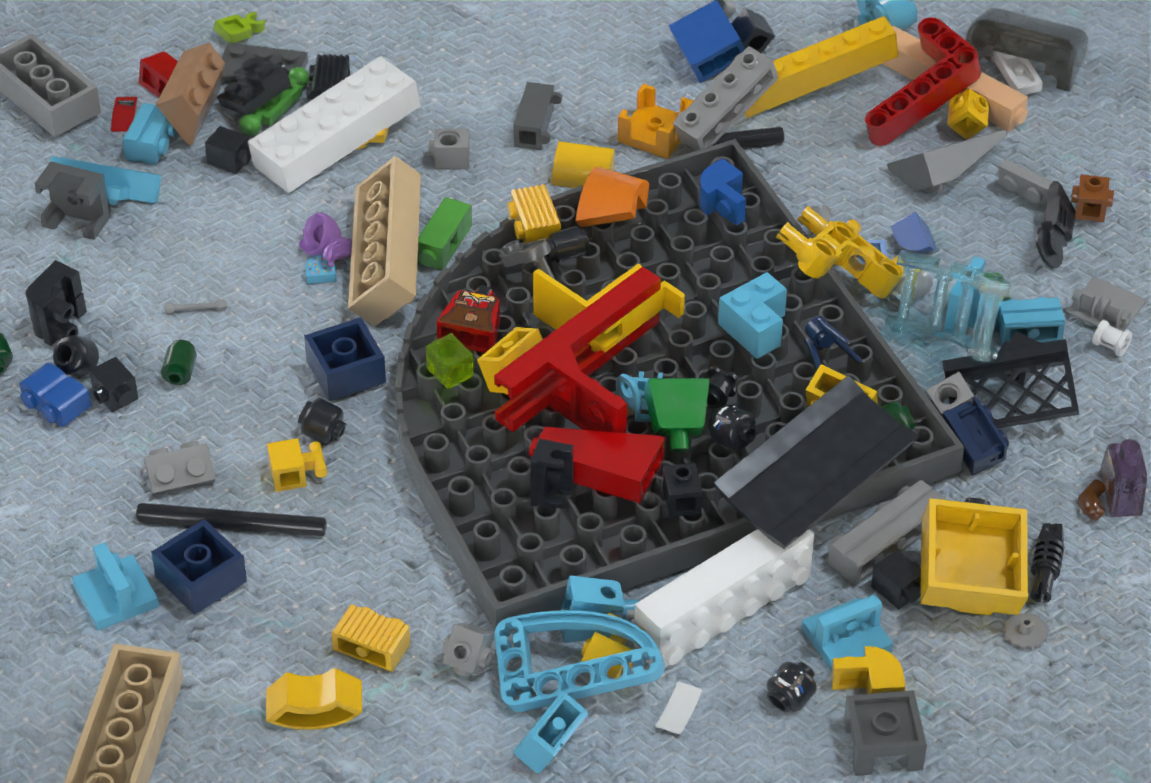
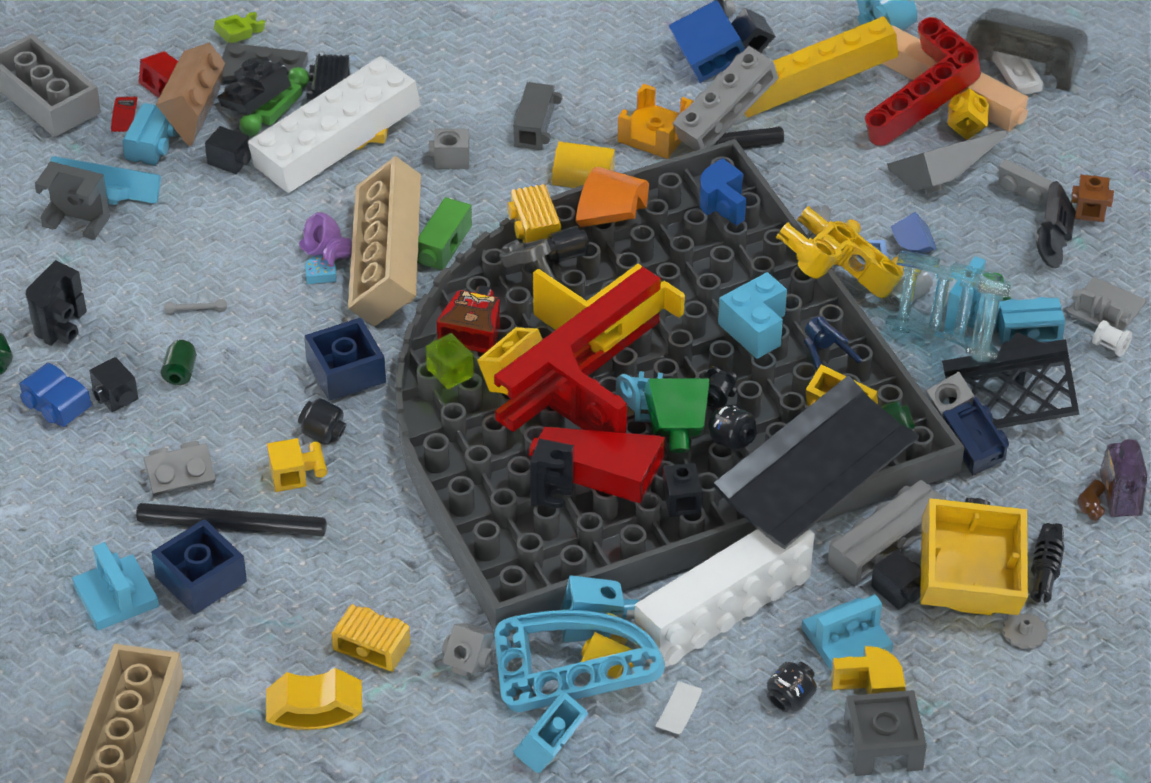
black head [53,335,99,376] -> none

